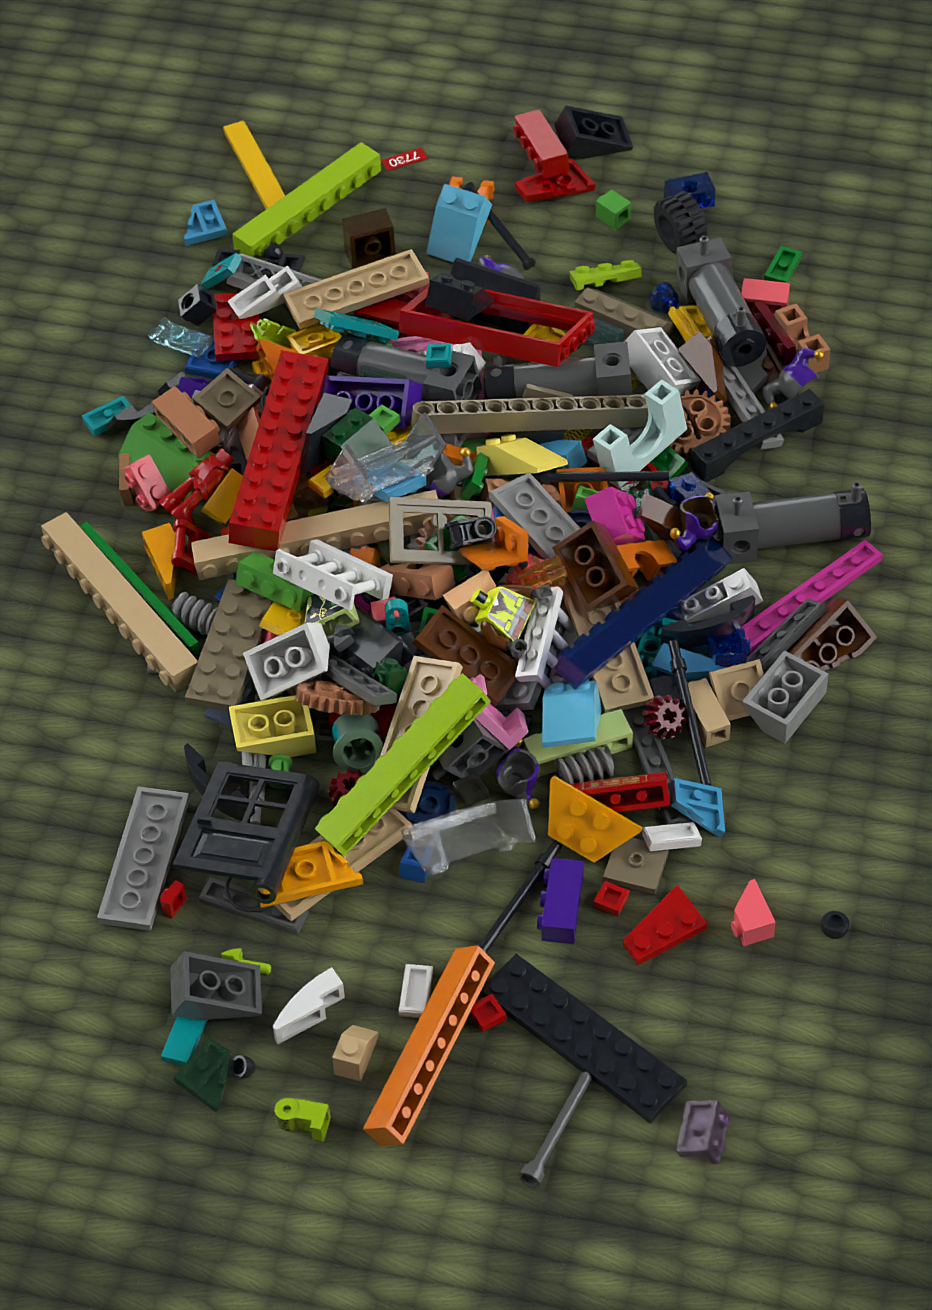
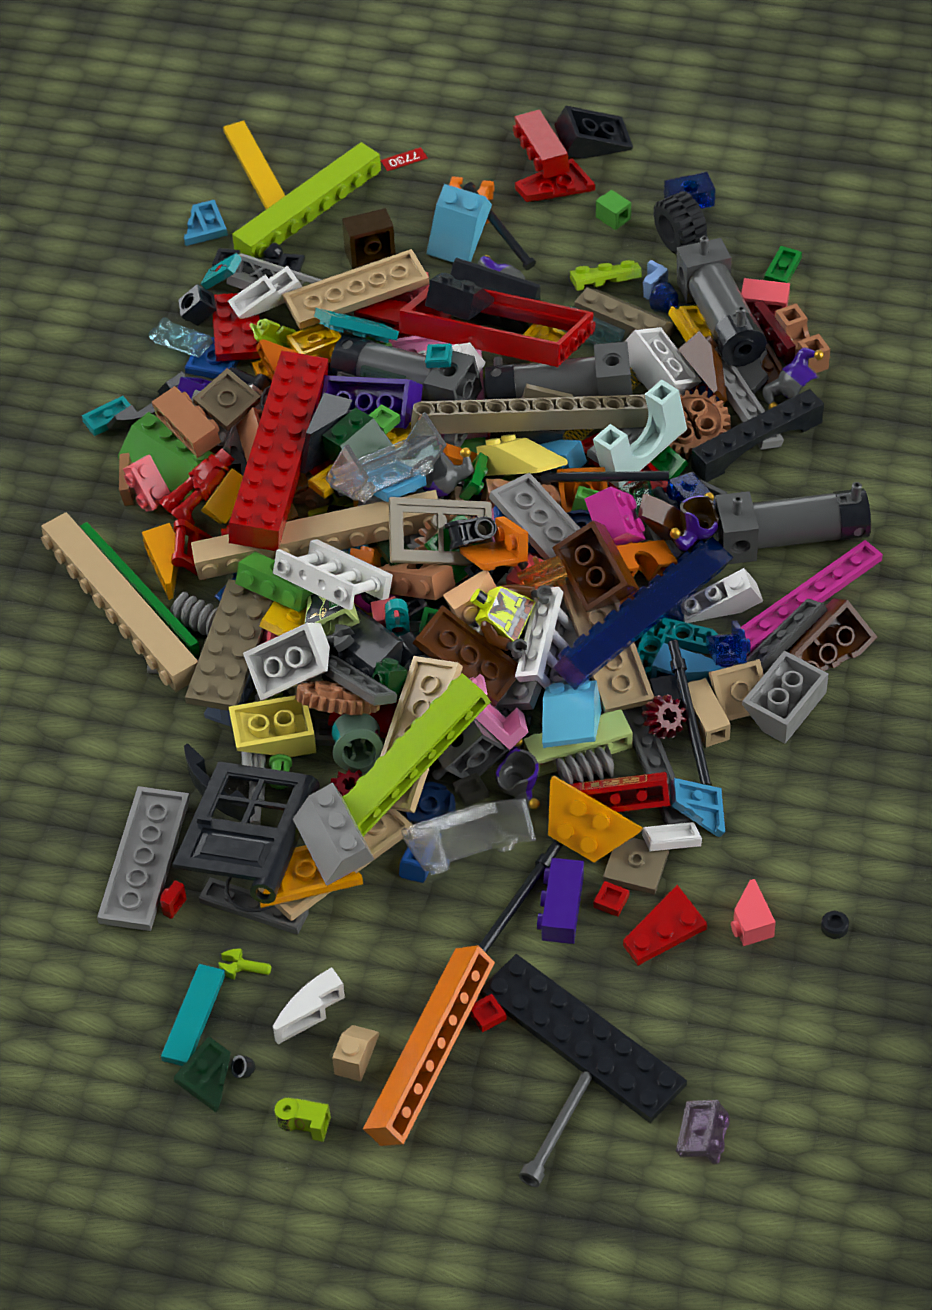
dark grey slope [171,951,262,1020] -> none
white tile [399,964,433,1018] -> none
black slope [661,595,755,648] -> none
none -> light grey slope [293,783,375,886]
none -> light blue bracket [643,260,668,301]

